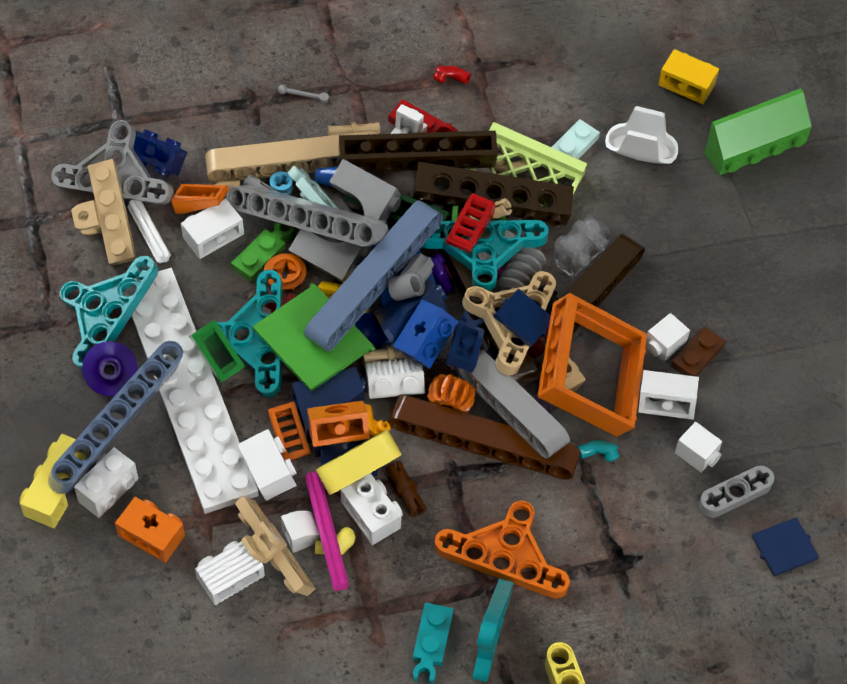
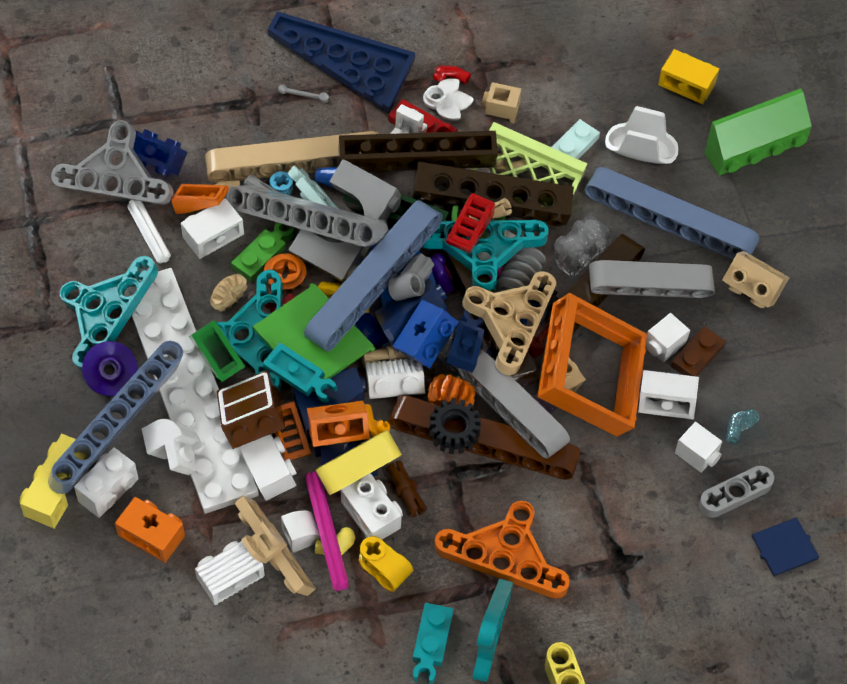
tan plate [71,159,137,266] -> none
tan pin [328,122,380,136] -> none
dark blue piece [493,288,551,348] -> none
teal arm [576,439,619,462] -> none
none -> white brick [142,419,200,475]
none -> tan gear [210,274,248,312]
none -> reddish brown brick [217,370,285,449]
none -> teal plate [263,342,337,403]
none -> dark blue wing [268,11,415,114]
none -> yellow piece [358,536,414,592]
none -> white plate [423,79,474,120]
none -> black tyre [429,399,481,454]
none -> tan brick [482,82,522,123]
none -> sand blue beam [584,167,759,260]
none -> light grey beam [589,260,715,298]
none -> tan brick [722,251,790,308]
none -> clear light blue arm [725,409,759,444]

